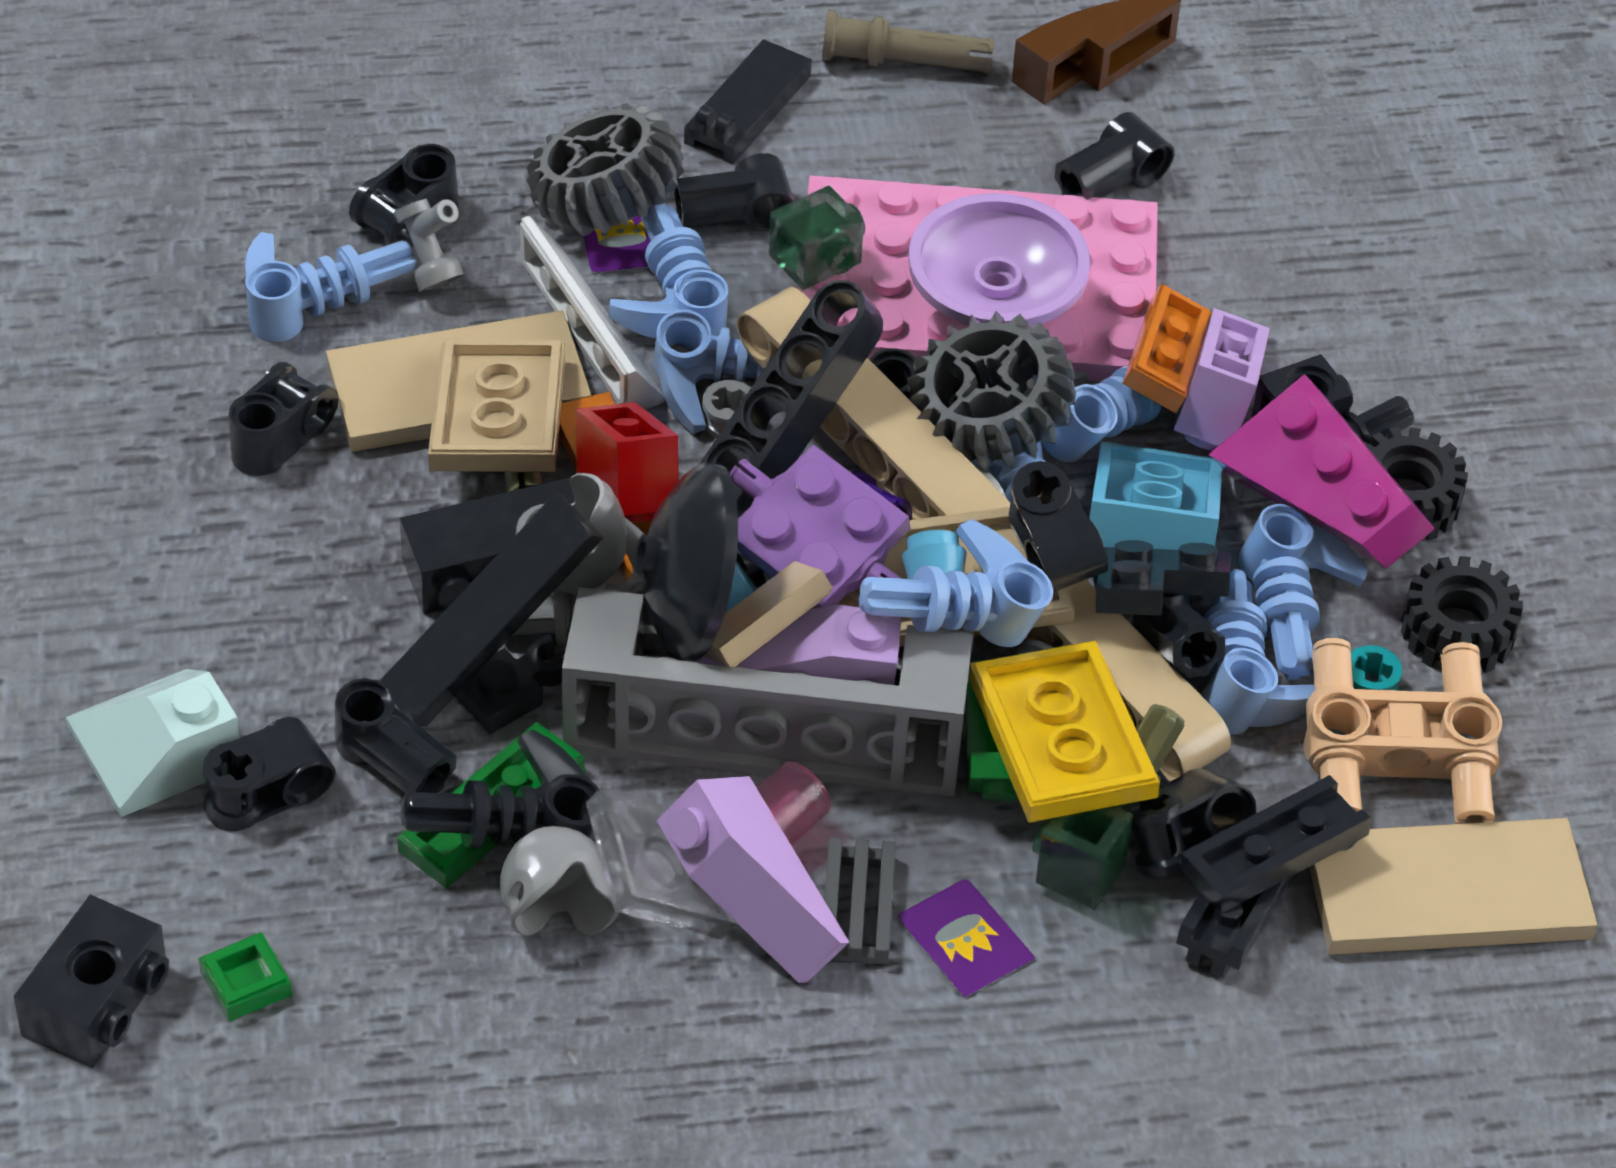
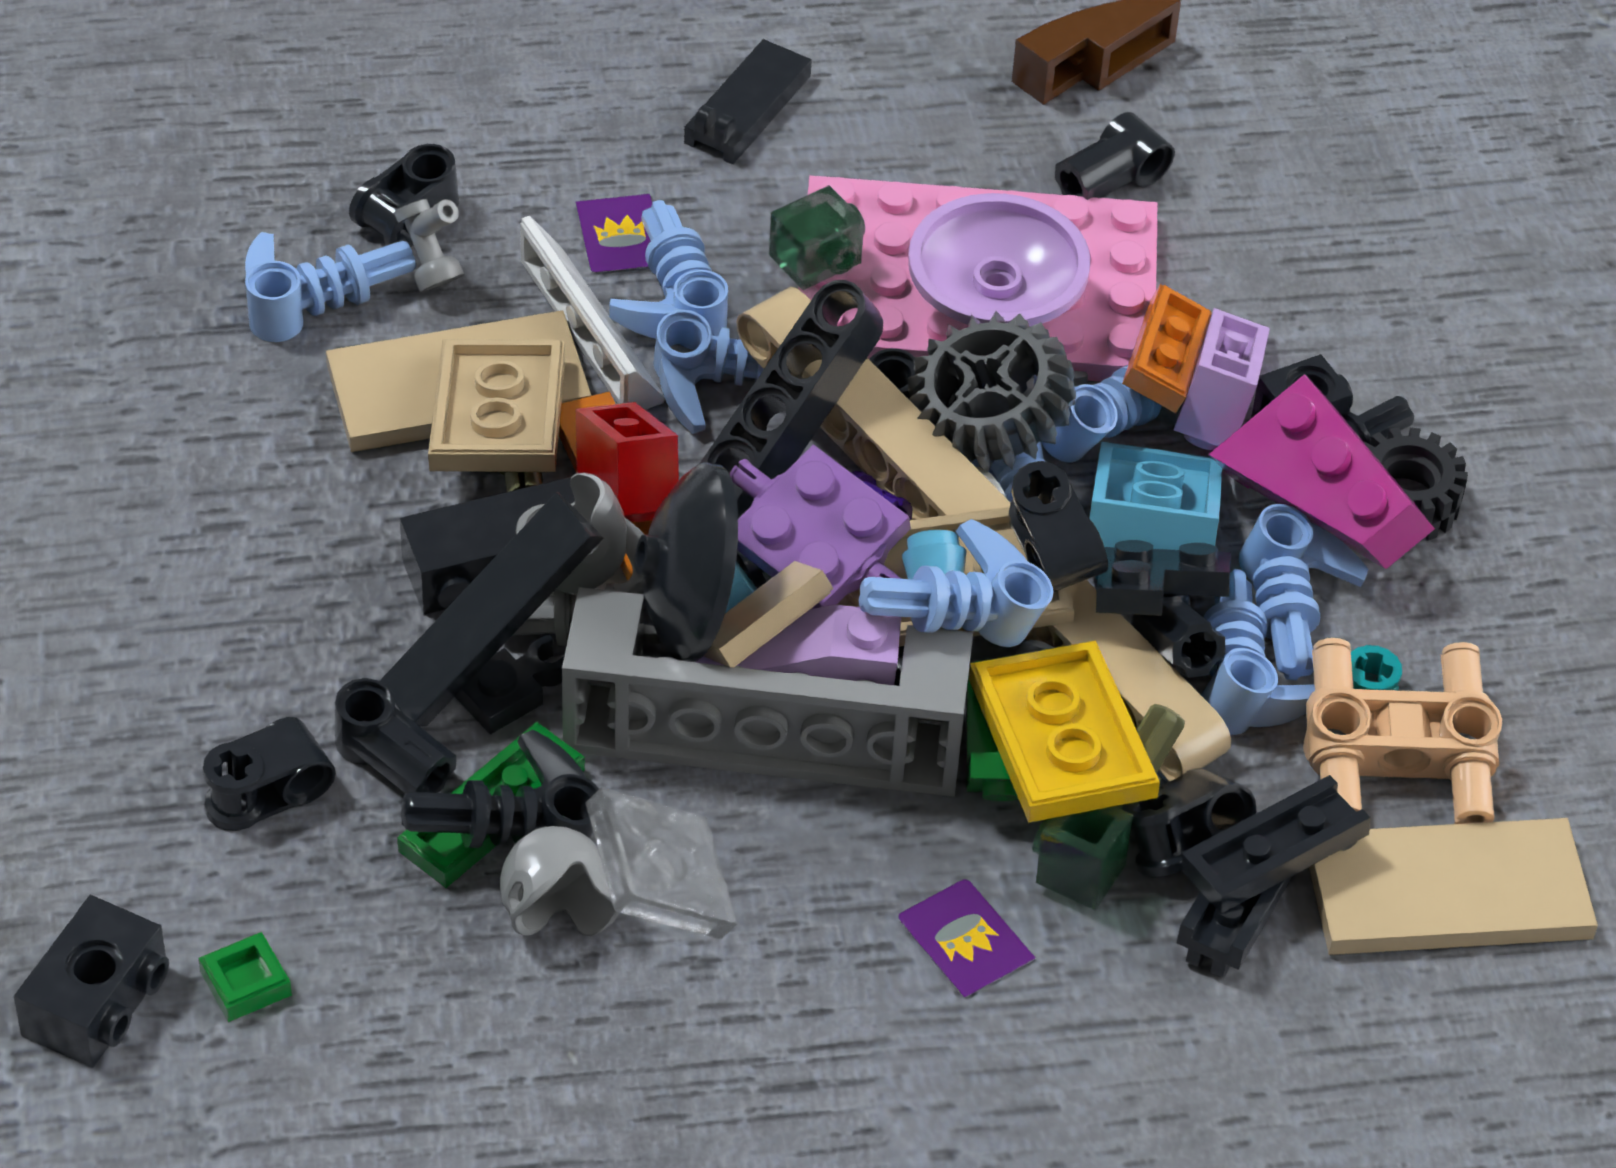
light aqua slope [66,669,240,817] -> none
black piece [229,362,339,476] -> none
dark grey gear [526,103,685,236] -> none
lavender slope [656,776,849,983] -> none
black piece [674,153,796,231] -> none
light grey bush [702,380,751,438] -> none
clear pink brick [757,762,831,846] -> none
dark tan pin [822,10,995,75] -> none
dark grey tile [824,837,896,965] -> none
black tyre [1401,556,1523,673] -> none

